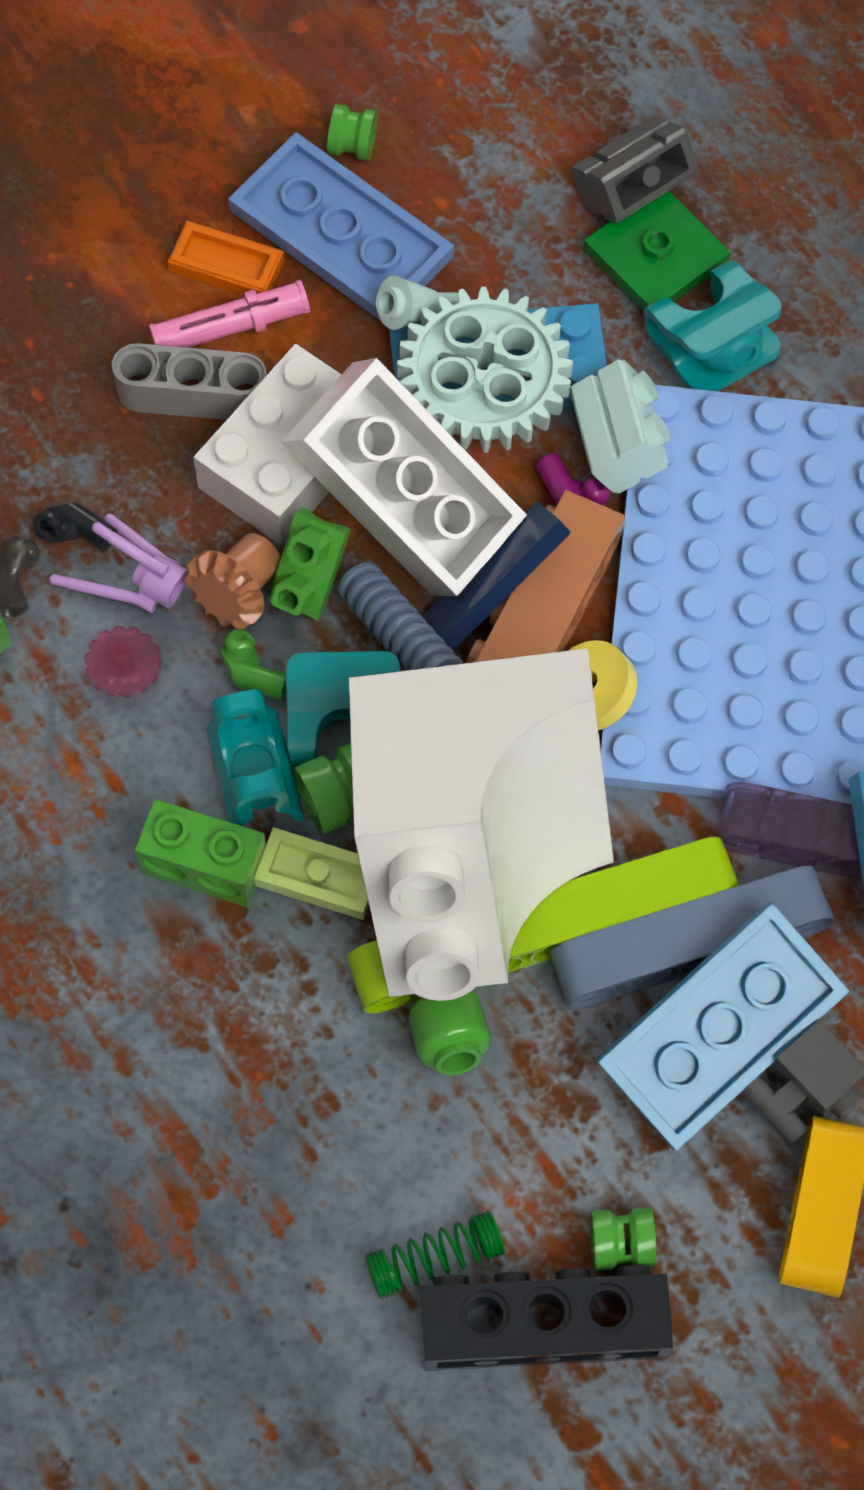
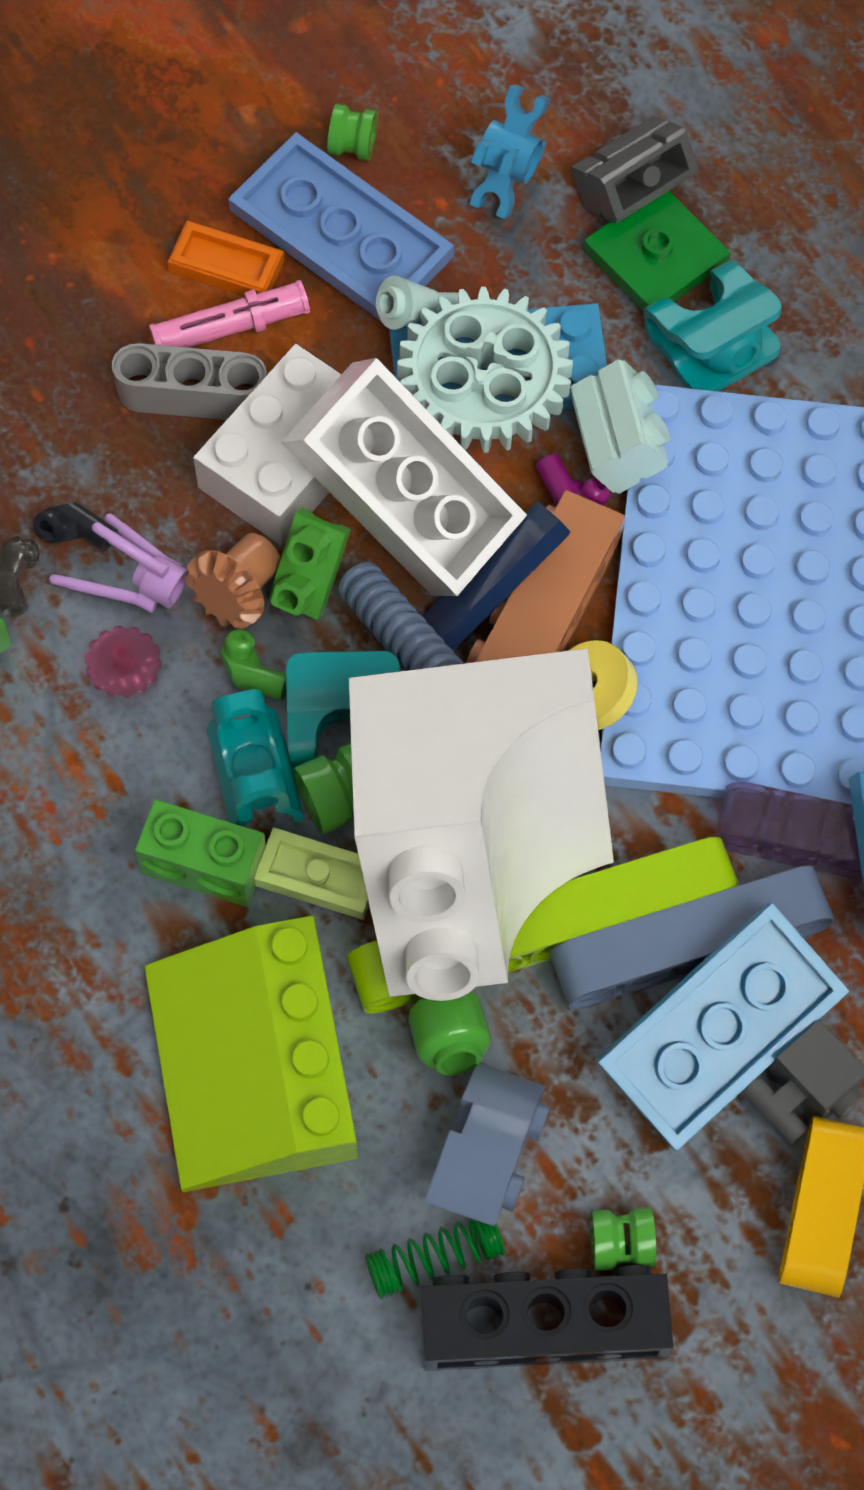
none -> lime slope [144,915,358,1193]
none -> sand blue brick [425,1063,550,1226]
none -> dark azure pin [469,84,551,219]

